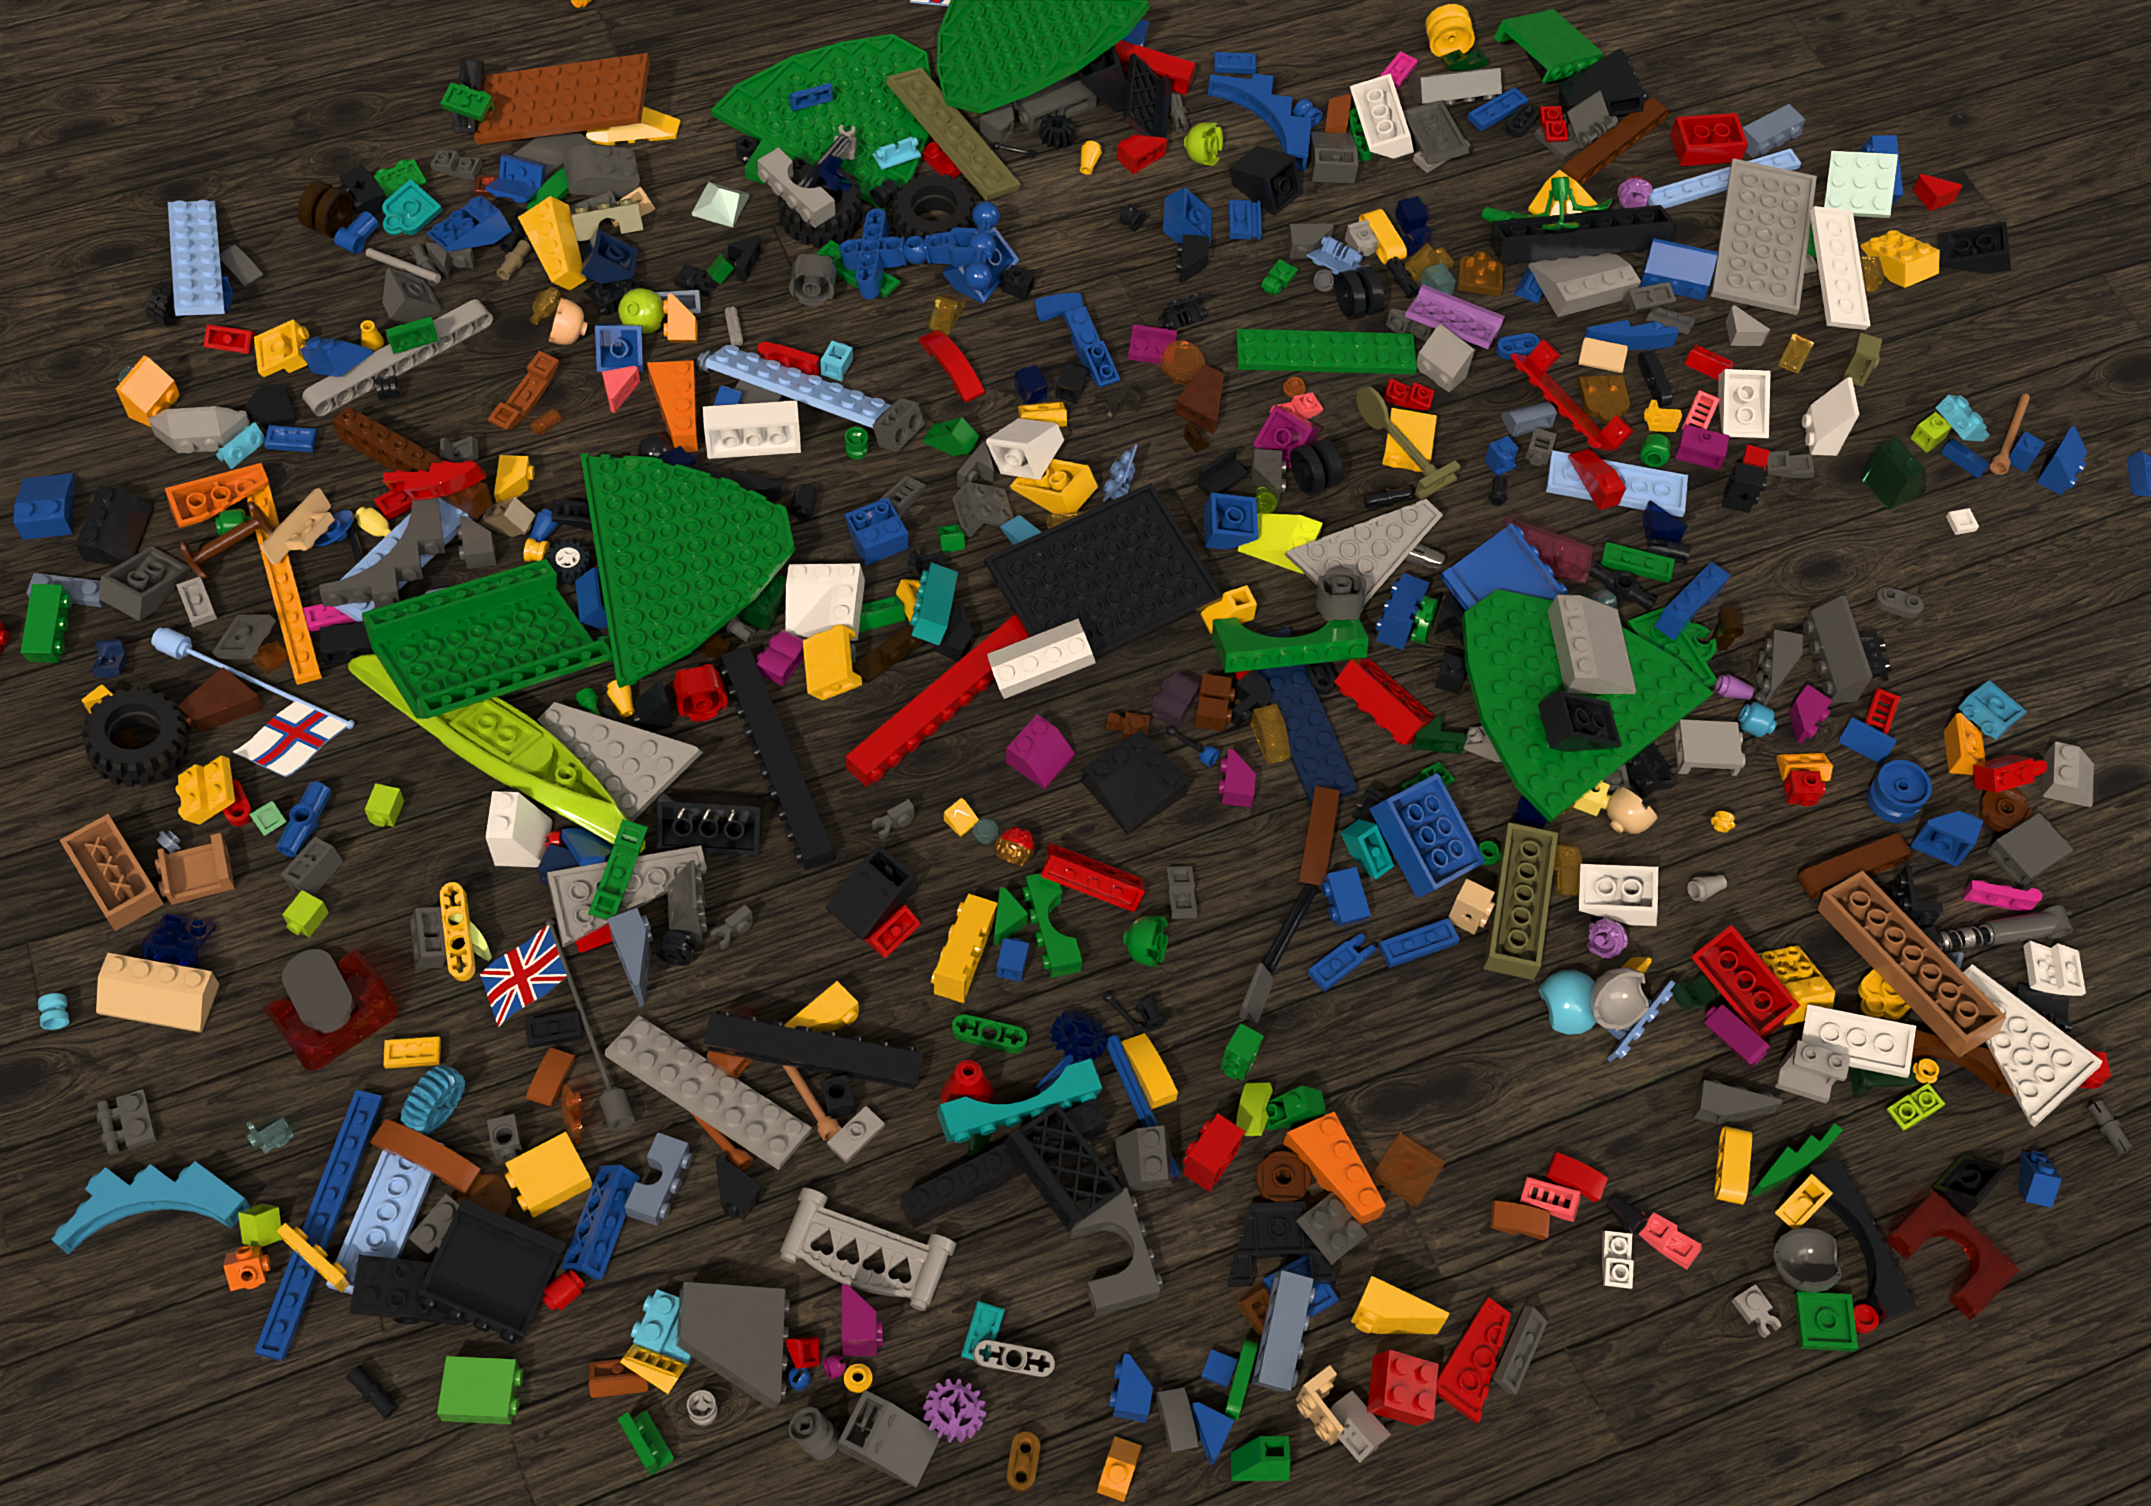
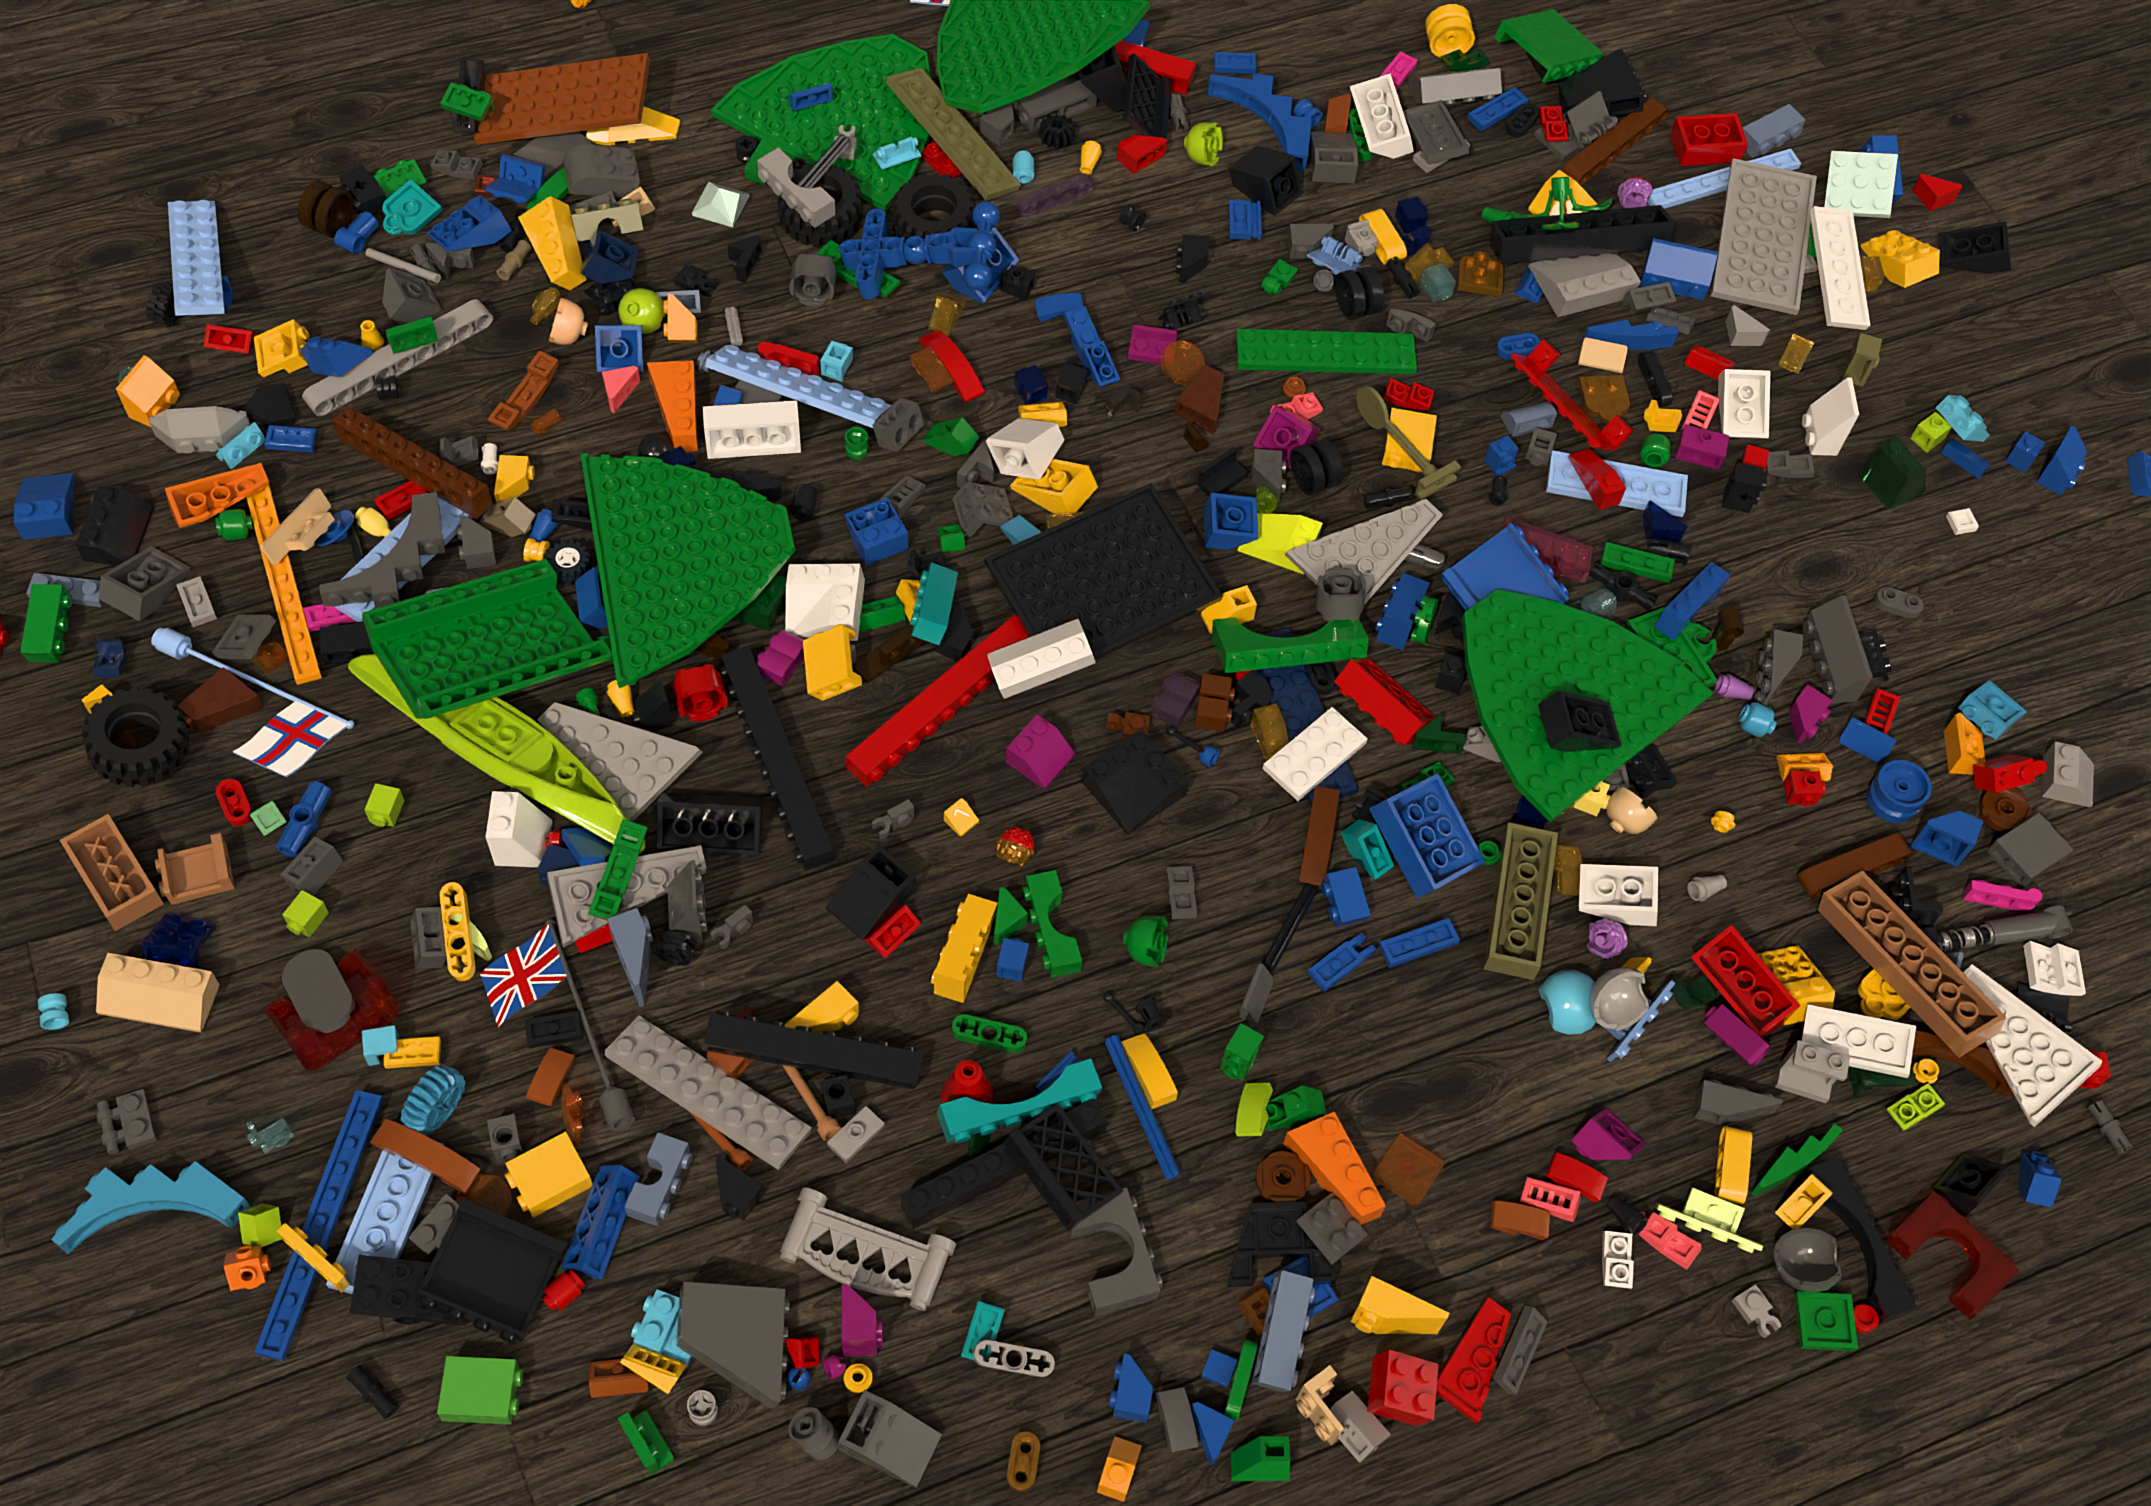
sand blue plate [156,830,181,853] -> none
yellow plate [176,755,235,825] -> none
reddish brown hose [179,501,275,579] -> none
dark grey slope [219,245,263,290] -> none
red slope [382,460,486,501] -> none
green slope [706,254,735,285] -> none
dark grey pin [723,615,756,643] -> none
clear blue bracket [818,155,852,191] -> none
black wheel [870,178,900,209] -> none
medium lavender gear [923,1379,986,1443] -> none
clear light blue plate [973,819,998,844] -> none
black hinge [993,141,1036,158] -> none
red fence [1041,842,1145,912] -> none
clear blue gear [1050,1010,1108,1061] -> none
medium blue hinge [1103,444,1137,502] -> none
dark grey slope [1116,1125,1174,1192] -> none
blue slope [1163,187,1212,244] -> none
red brick [1183,1114,1245,1192] -> none
magenta slope [1218,749,1256,808] -> none
medium lavender fence [1405,284,1505,349] -> none
light grey slope [1416,324,1475,392] -> none
tan brick [1448,879,1495,935] -> none
light grey slope [1548,595,1636,694] -> none
light grey panel [1674,720,1745,776] -> none
medium nougat piece [1990,393,2030,475] -> none
none -> medium azure panel [362,1025,400,1066]
none -> white pin [480,443,499,474]
none -> clear orange slope [909,347,954,393]
none -> medium azure brick [1013,151,1034,184]
none -> beam [1016,173,1095,217]
none -> white plate [1263,707,1367,801]
none -> magenta slope [1571,1108,1647,1160]
none -> yellowish green bracket [1655,1187,1763,1253]

